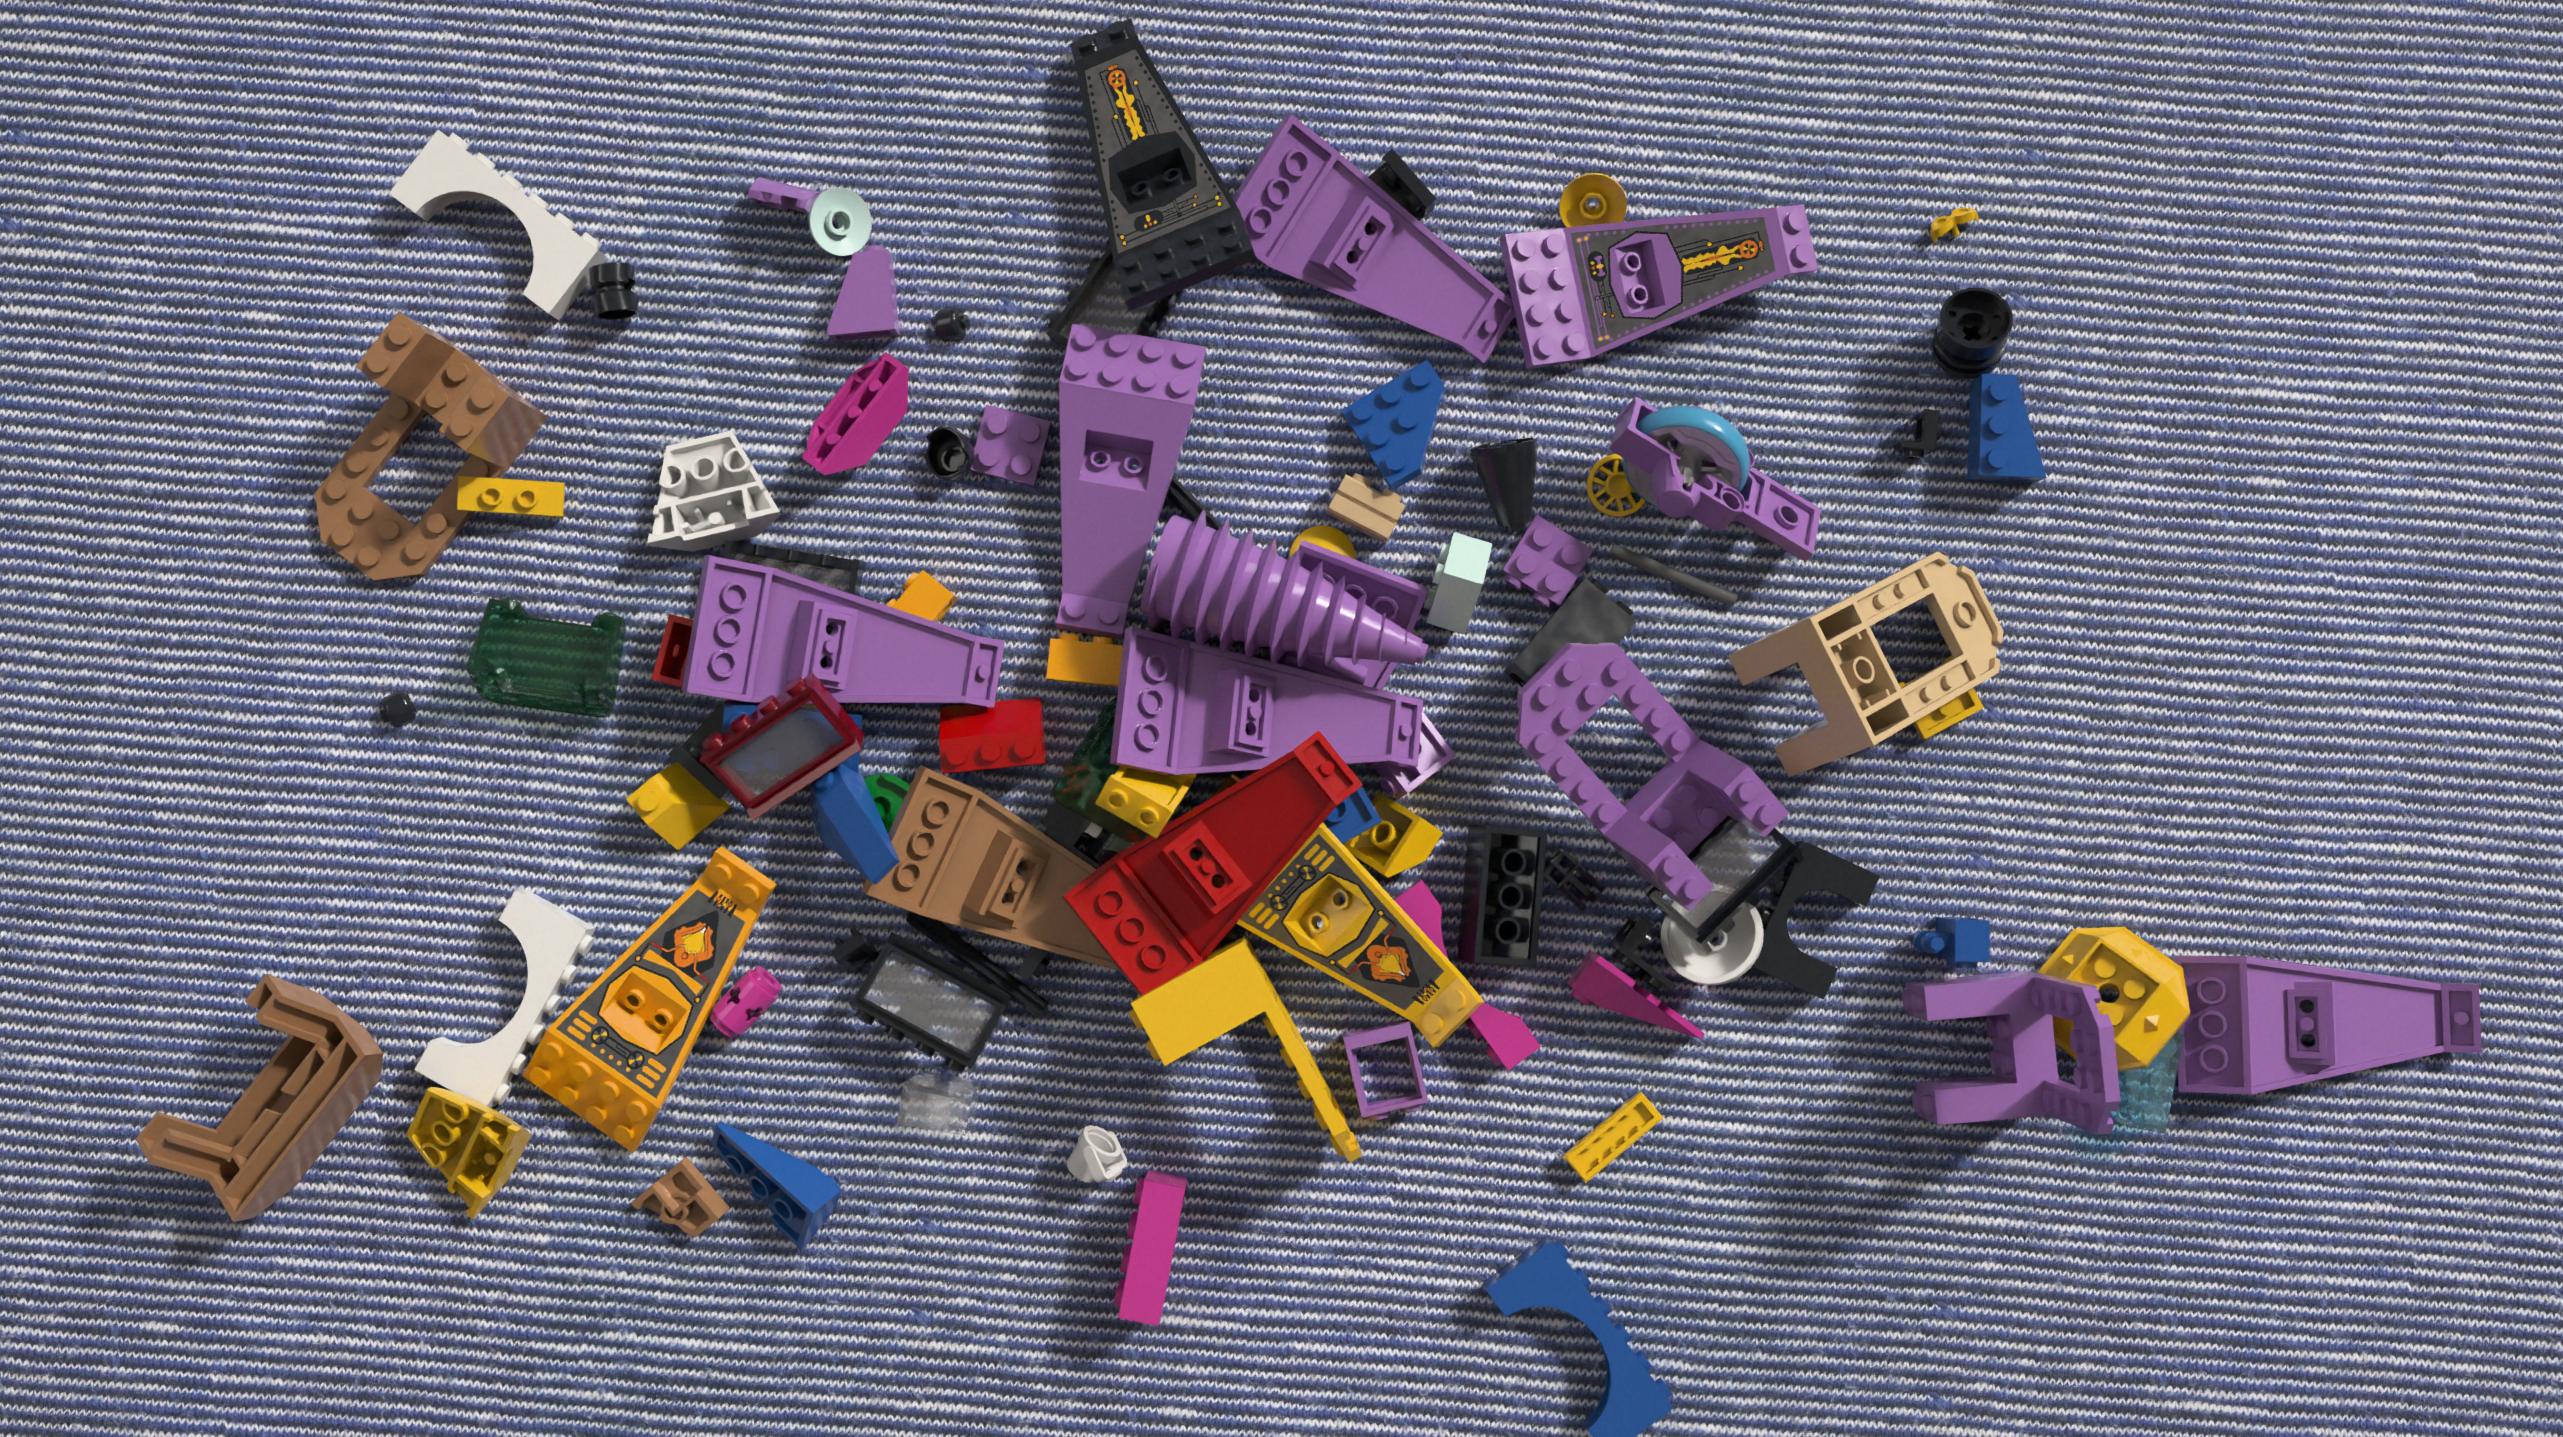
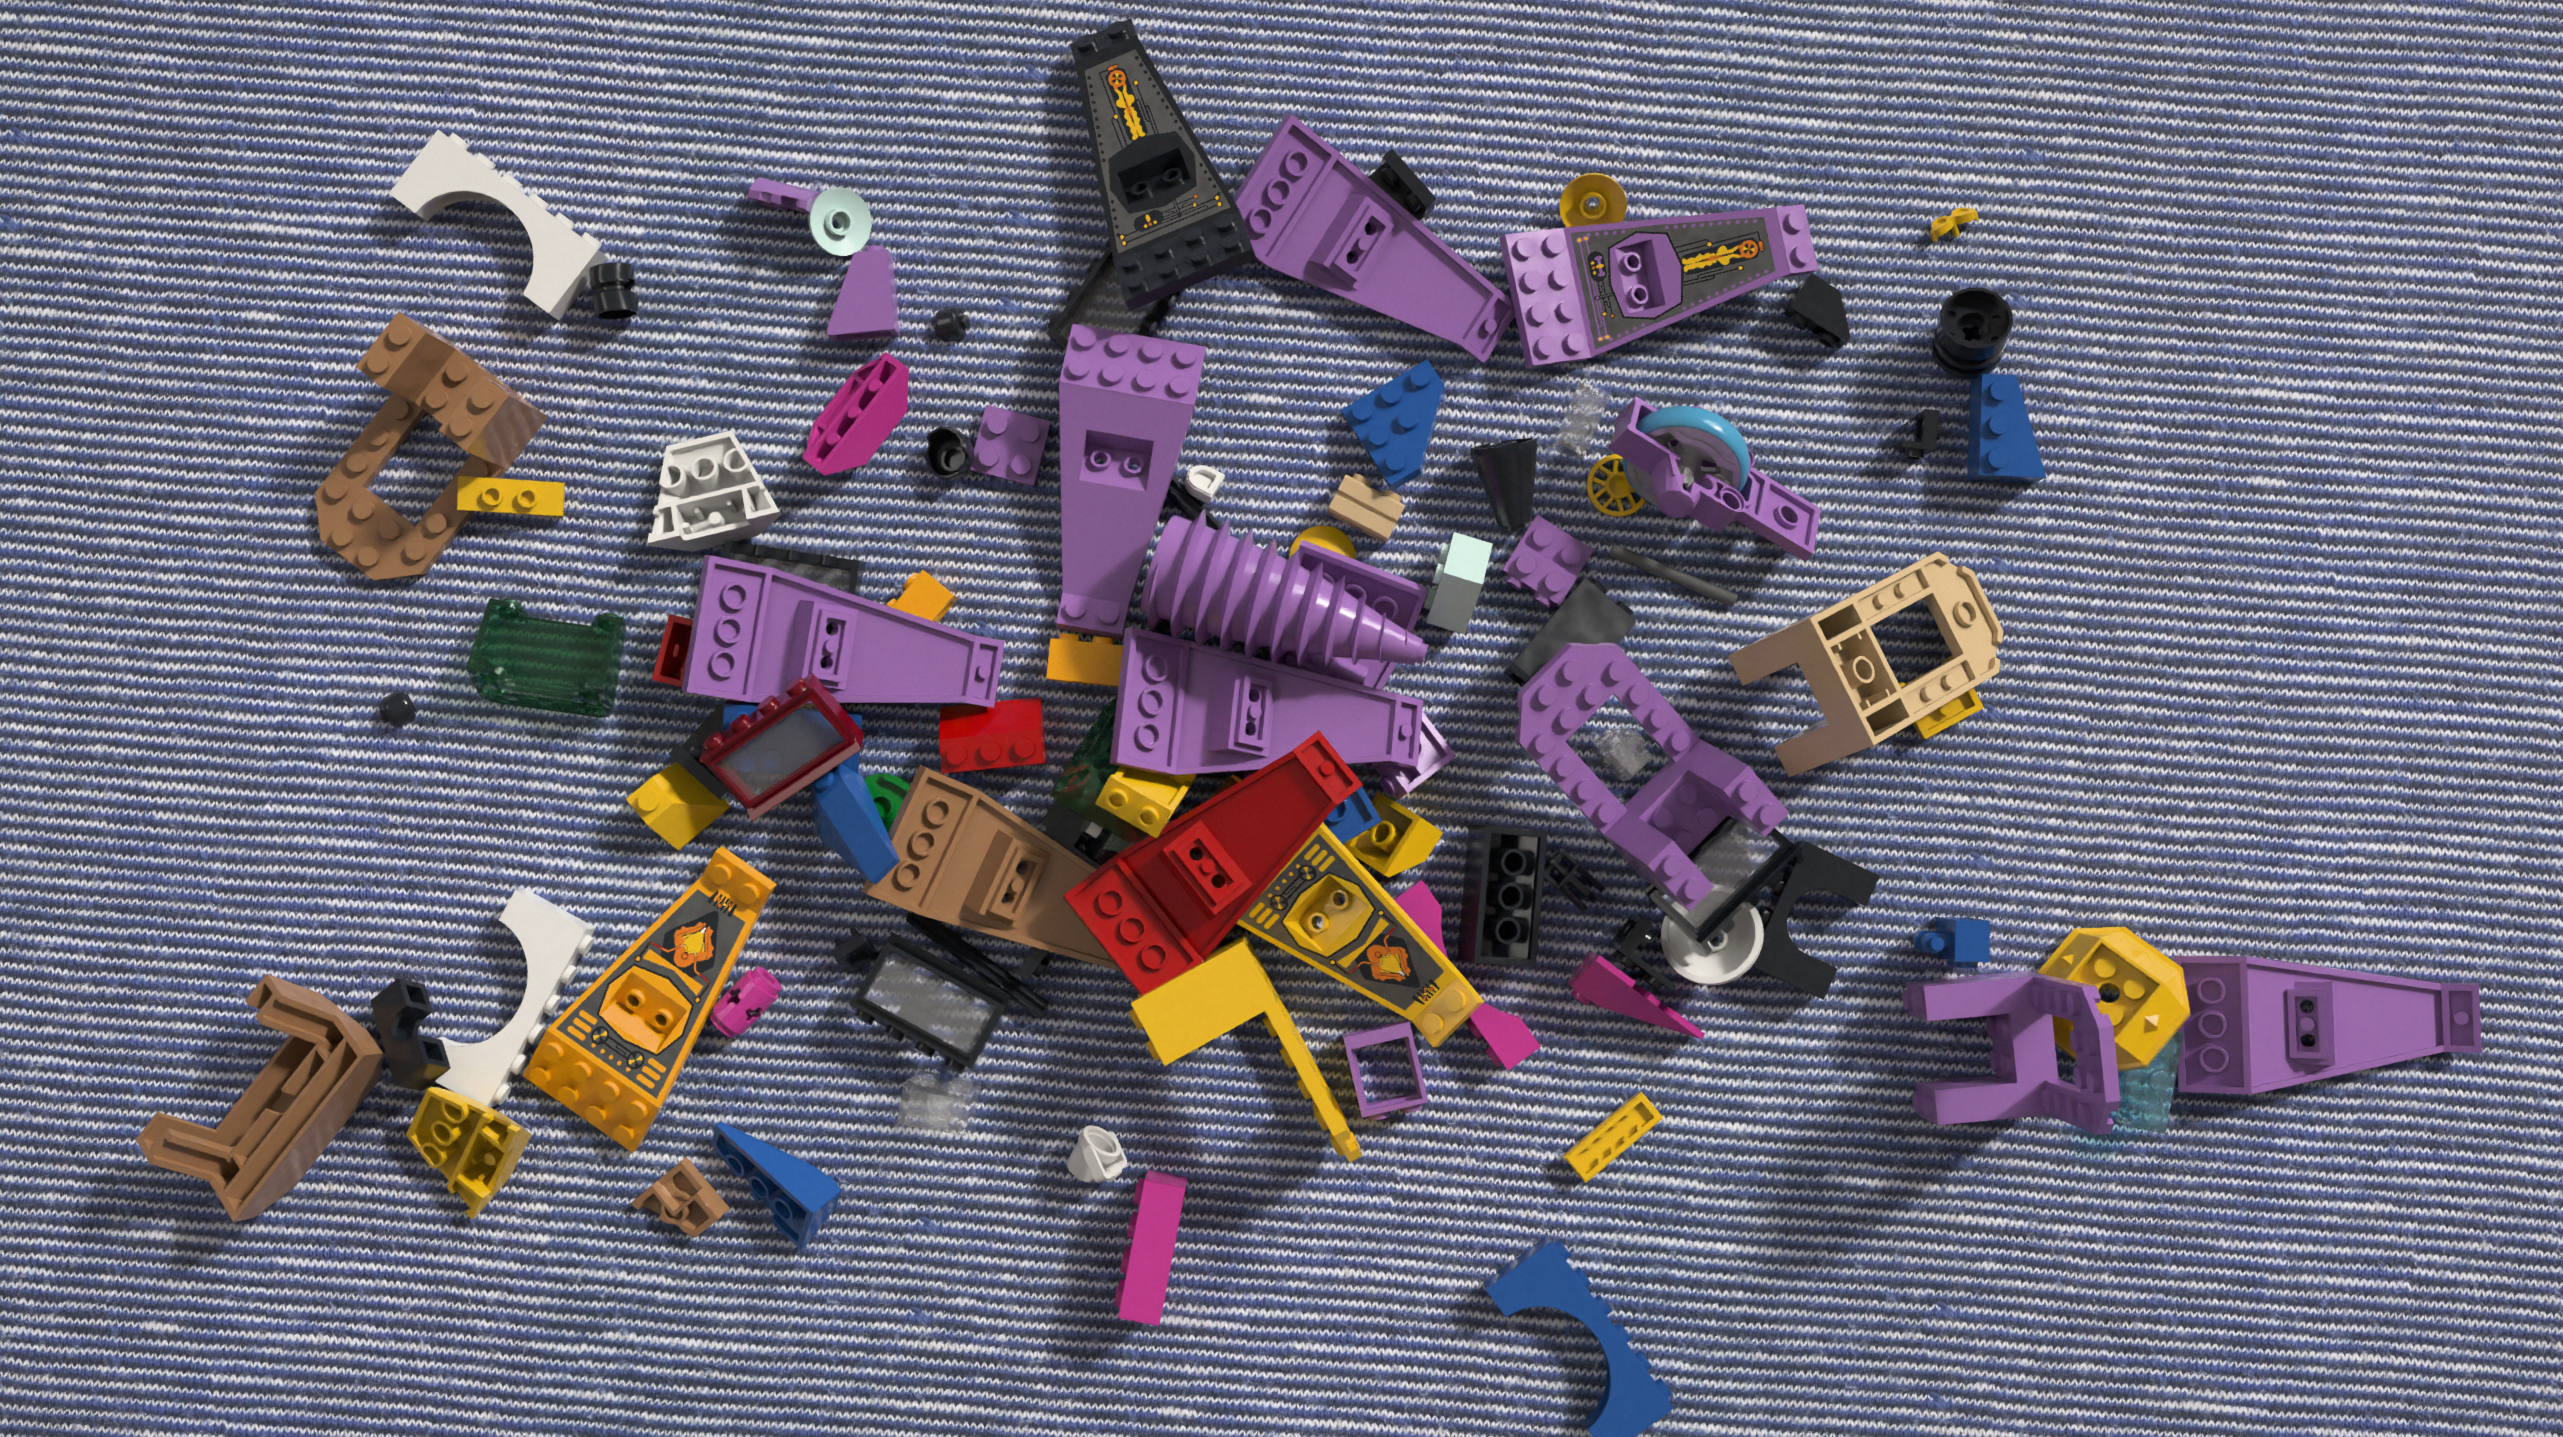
none -> black arch [370,978,451,1091]
none -> white tile [1185,465,1225,504]
none -> clear brick [1549,380,1611,461]
none -> clear brick [1591,727,1653,782]
none -> black slope [1783,273,1851,349]

